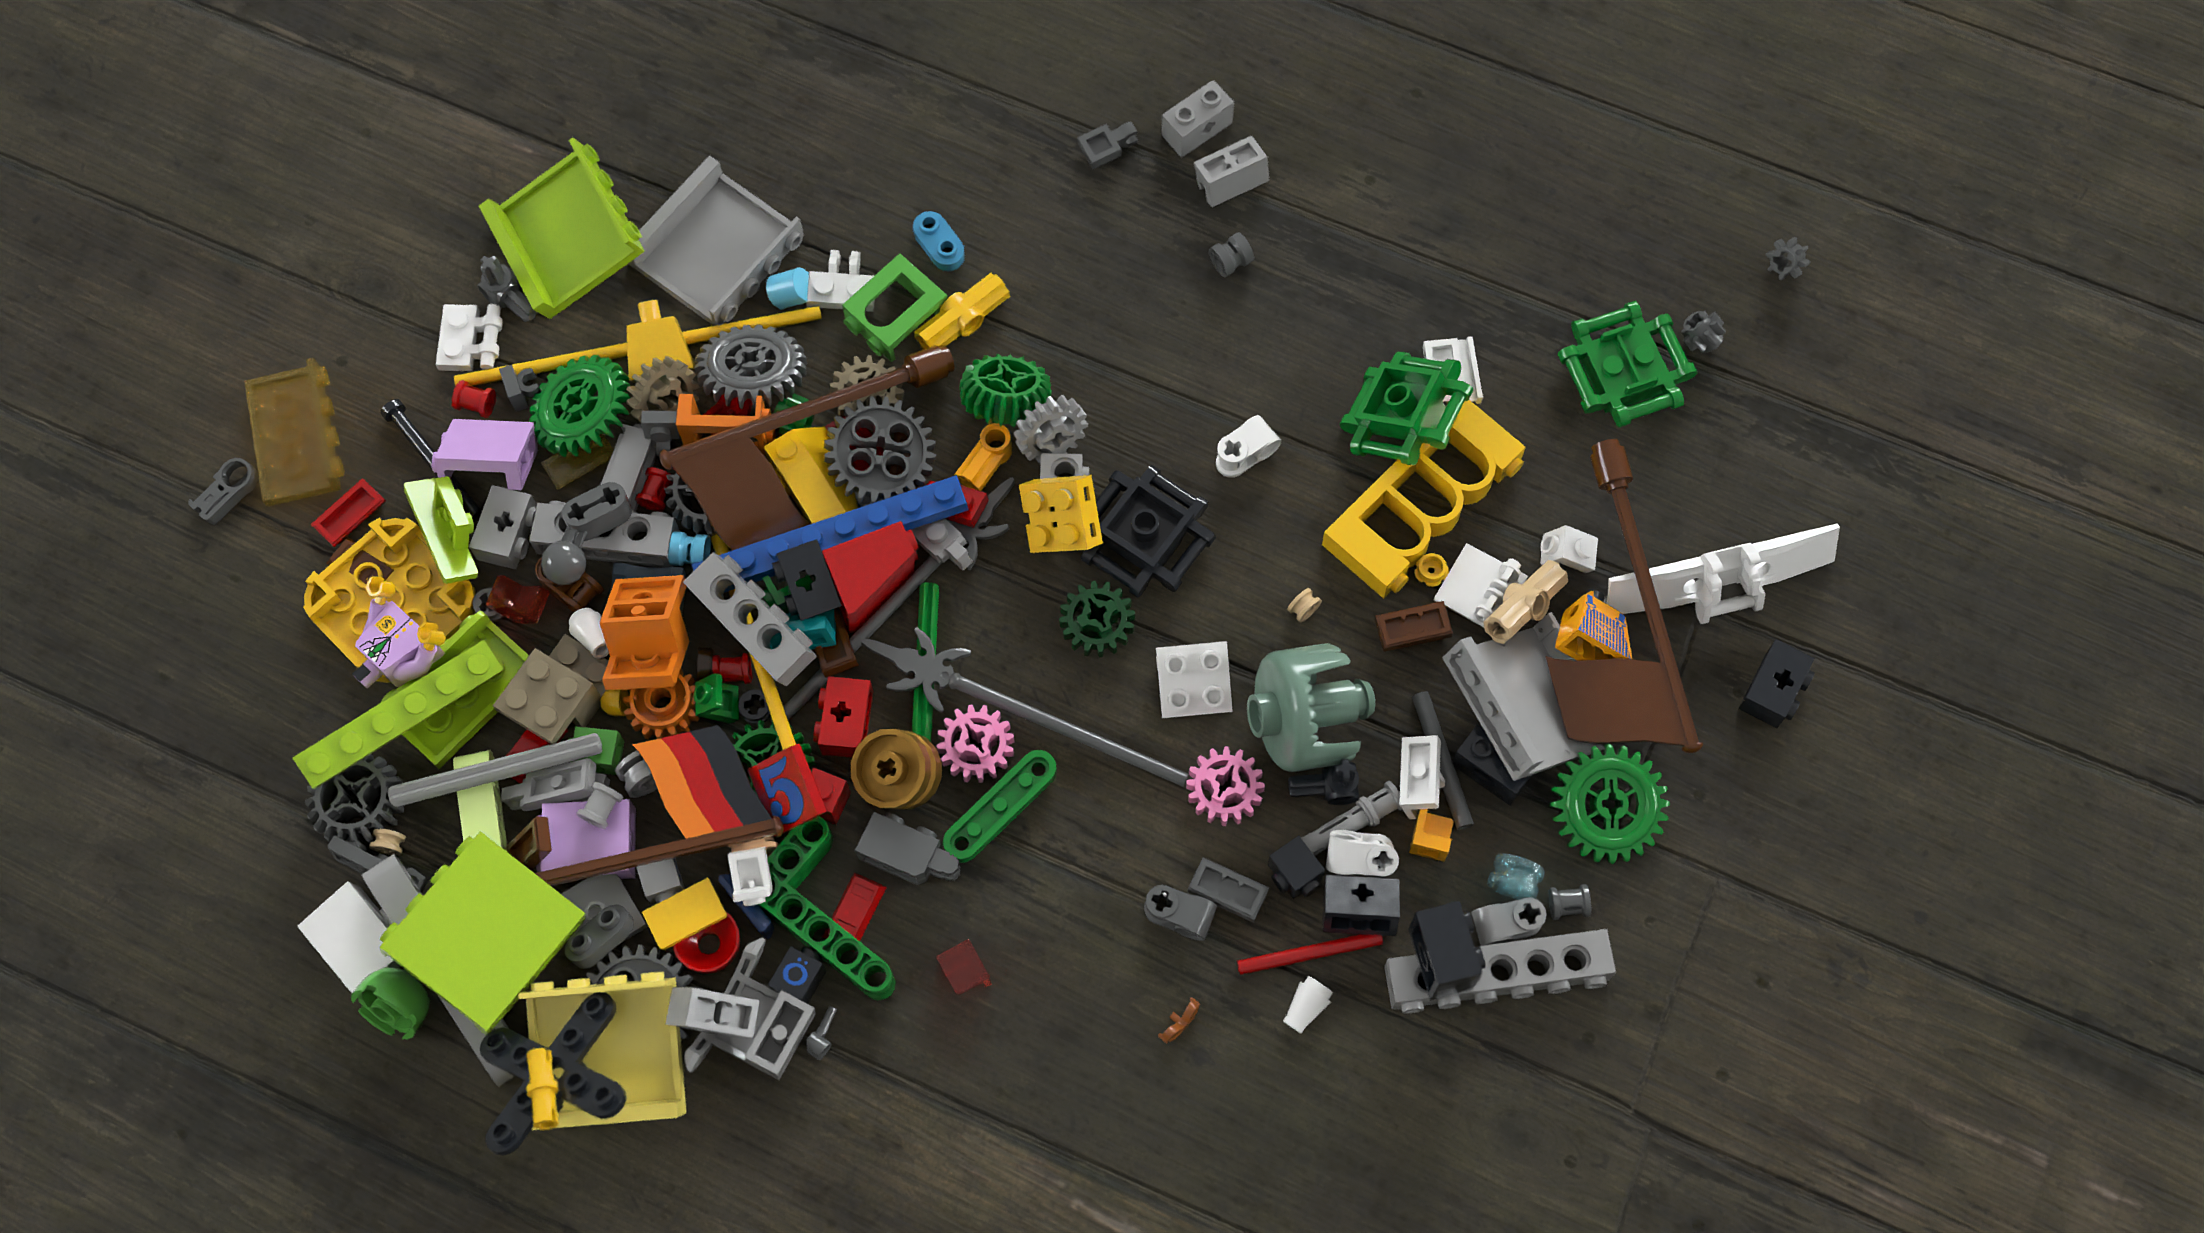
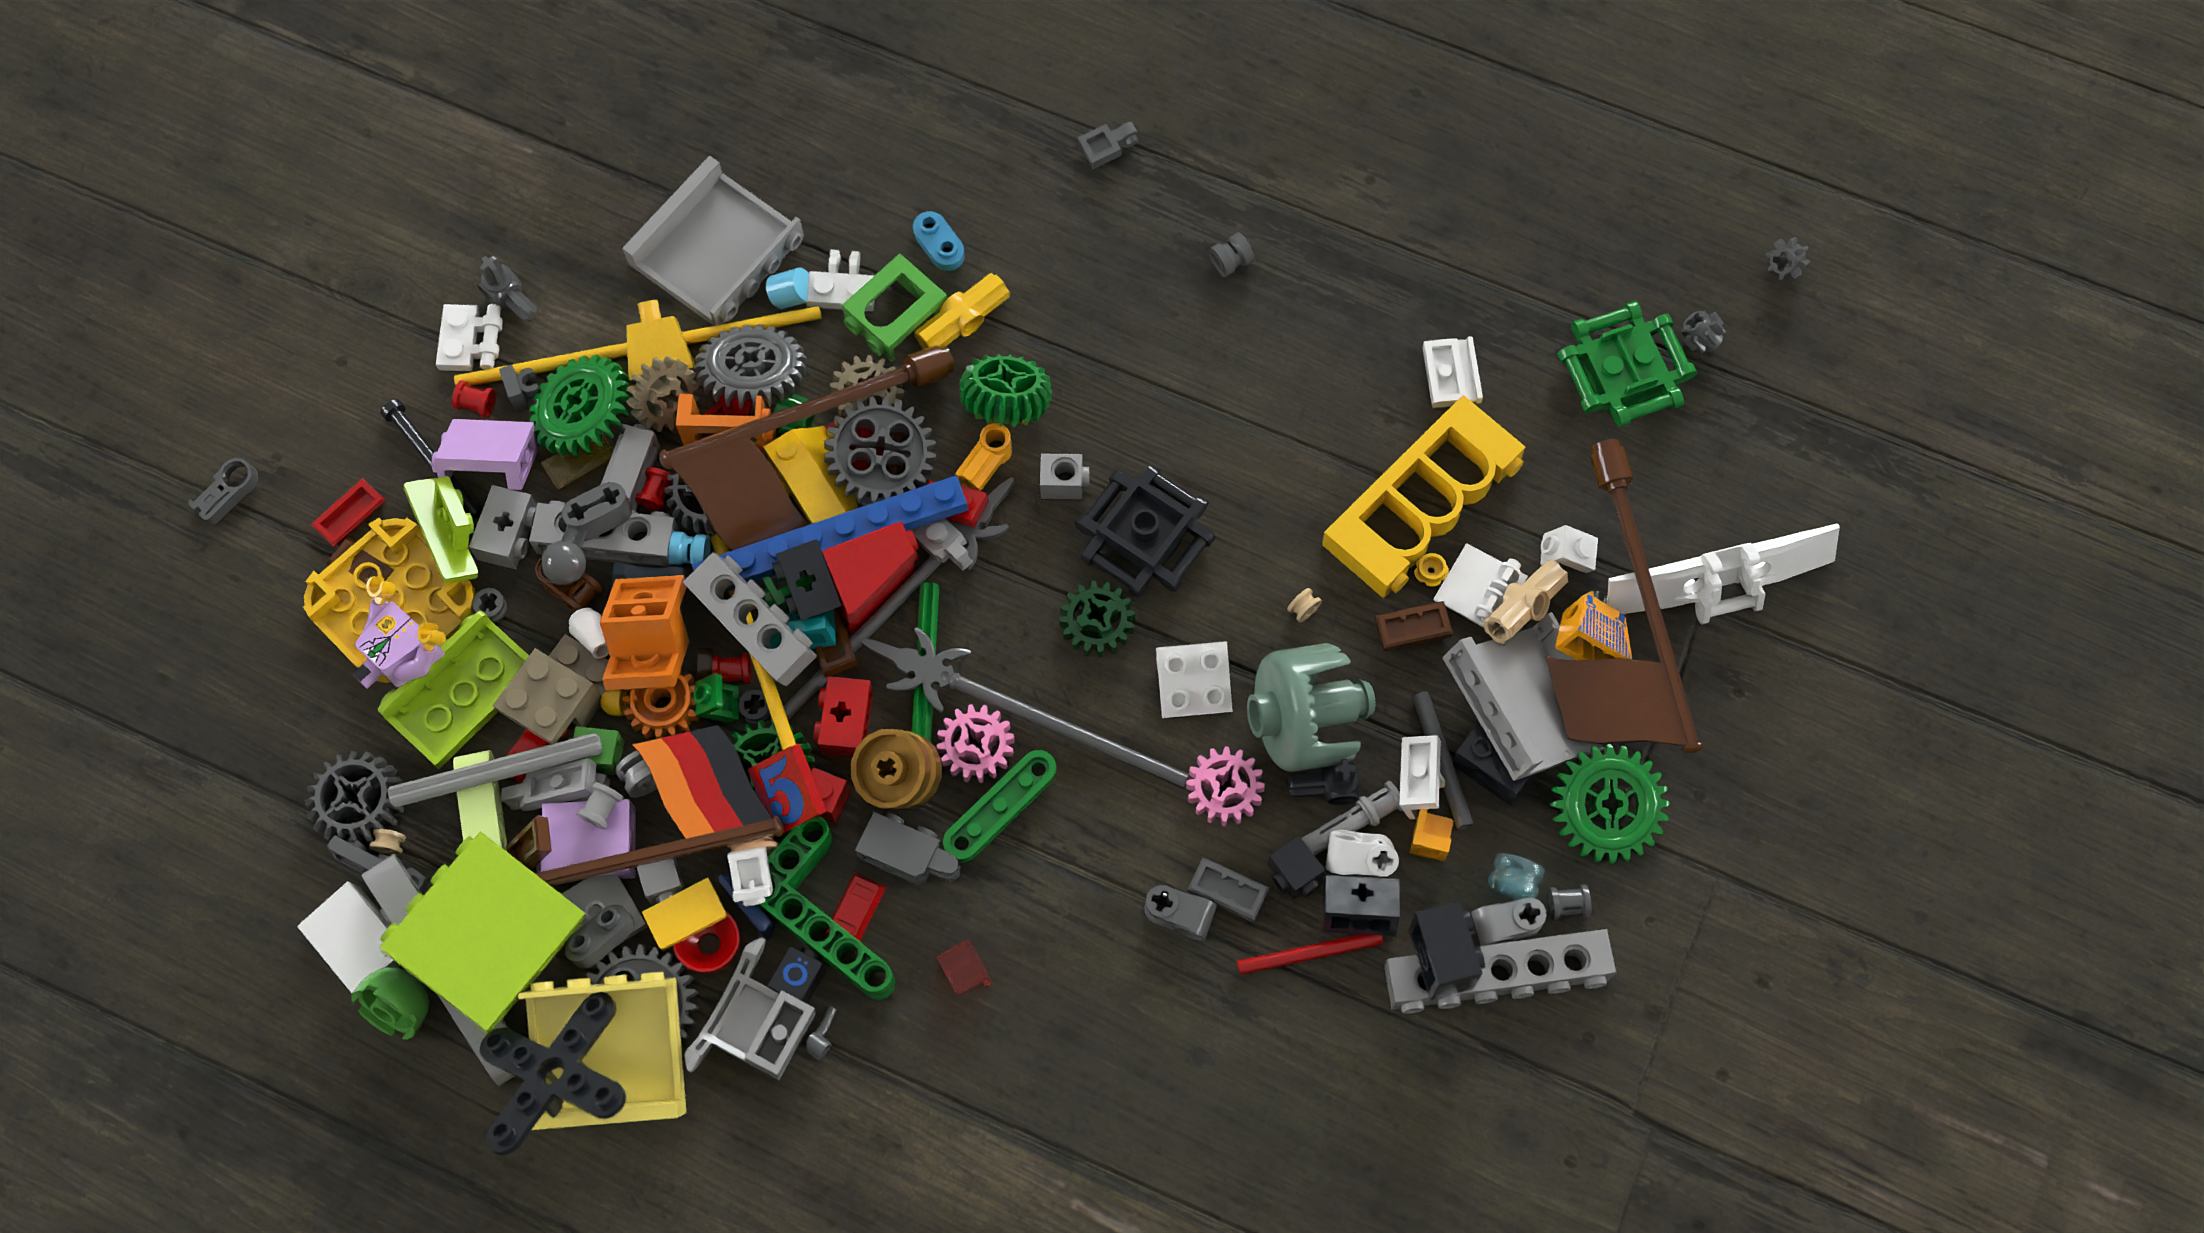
clear yellow bracket [244,357,344,506] -> none
lime brick [293,640,504,790] -> none
lime panel [479,138,645,319] -> none
clear red panel [485,575,550,624] -> none
yellow pin [526,1048,559,1130] -> none
dark grey plate [641,411,680,457] -> none
light grey brick [665,987,760,1038] -> none
light grey gear [1014,395,1088,463] -> none
yellow piece [1019,475,1103,553] -> none
dark orange piece [1158,997,1200,1044] -> none
light grey brick [1162,80,1234,158] -> none
light grey hinge [1194,136,1269,207] -> none
white piece [1216,415,1282,478] -> none
white cone [1283,976,1333,1033] -> none
green brick [1339,351,1473,465] -> none
black brick [1738,639,1815,728] -> none

